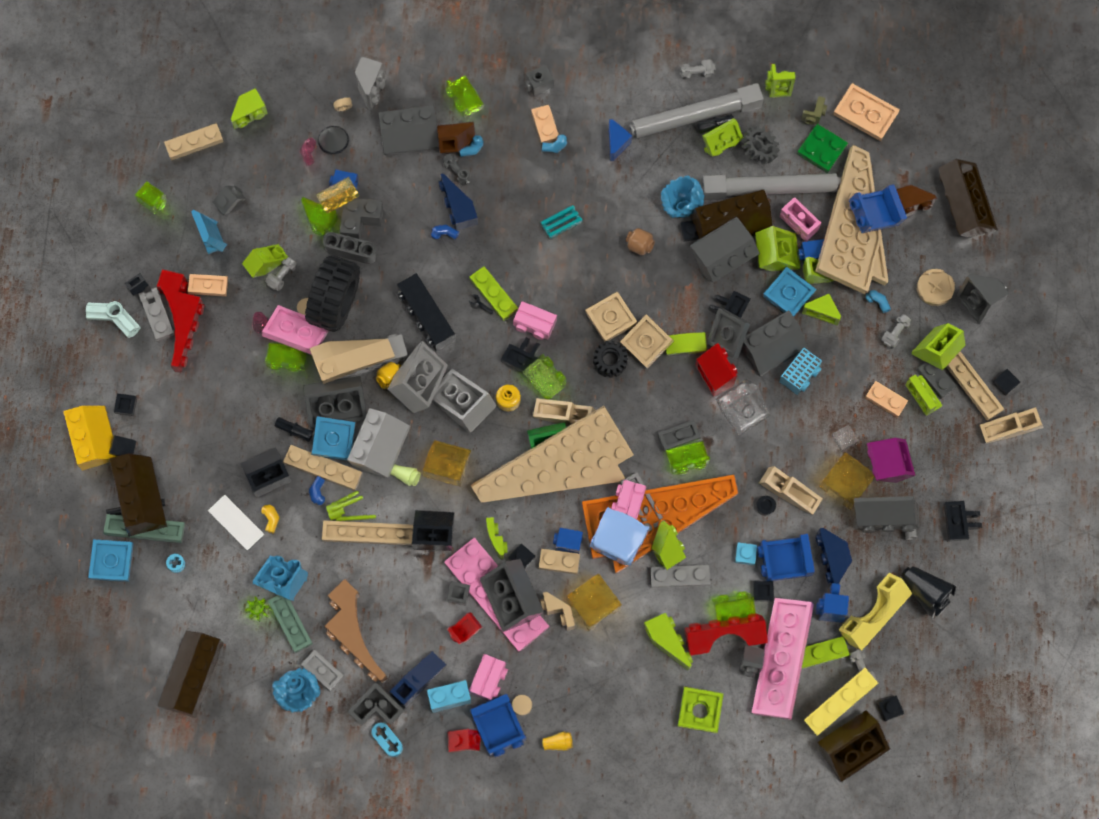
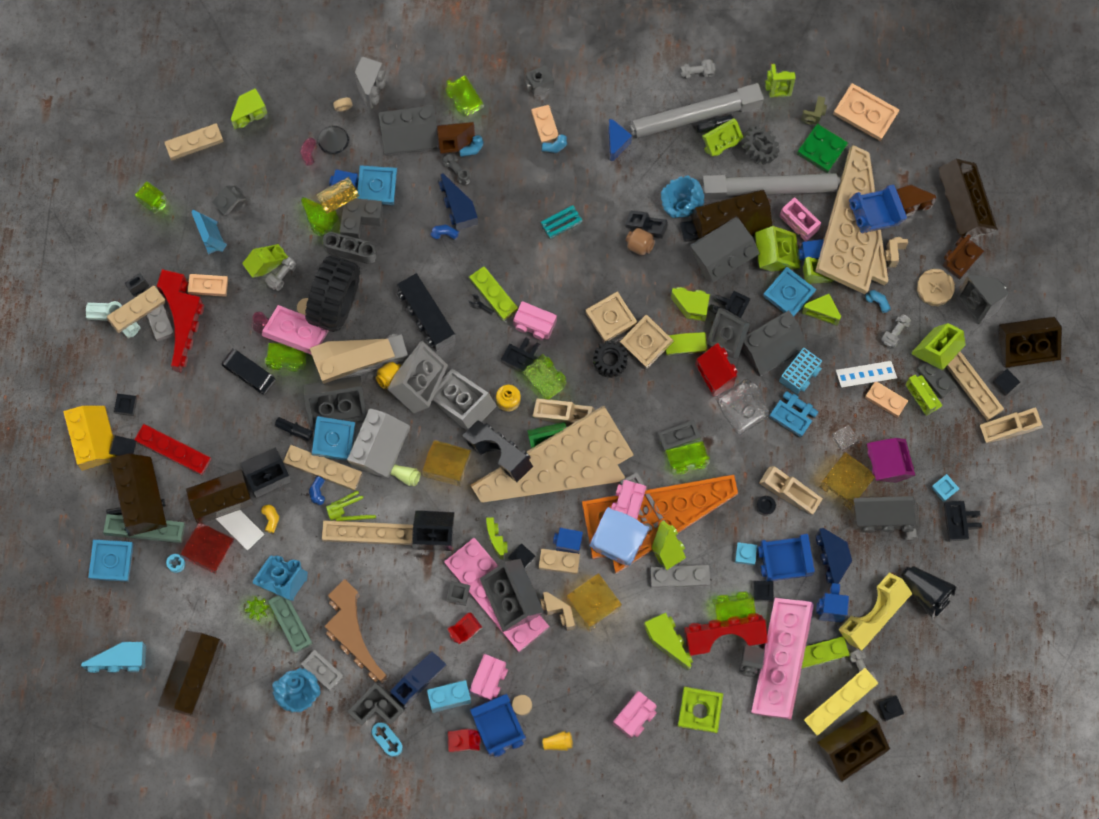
none -> medium azure slope [81,642,146,673]
none -> tan plate [107,286,165,333]
none -> red plate [134,424,212,476]
none -> clear red plate [180,522,234,574]
none -> dark brown slope [186,469,253,525]
none -> black beam [221,348,276,395]
none -> dark azure plate [357,166,397,205]
none -> black arch [462,420,533,483]
none -> bright pink brick [613,691,657,739]
none -> black slope [625,210,668,239]
none -> lime slope [671,287,710,321]
none -> dark azure plate [769,391,819,438]
none -> white sticker [836,361,897,388]
none -> tan bracket [884,237,908,267]
none -> medium azure plate [931,474,959,502]
none -> reddish brown bracket [943,234,984,279]
none -> dark brown slope [999,316,1062,368]

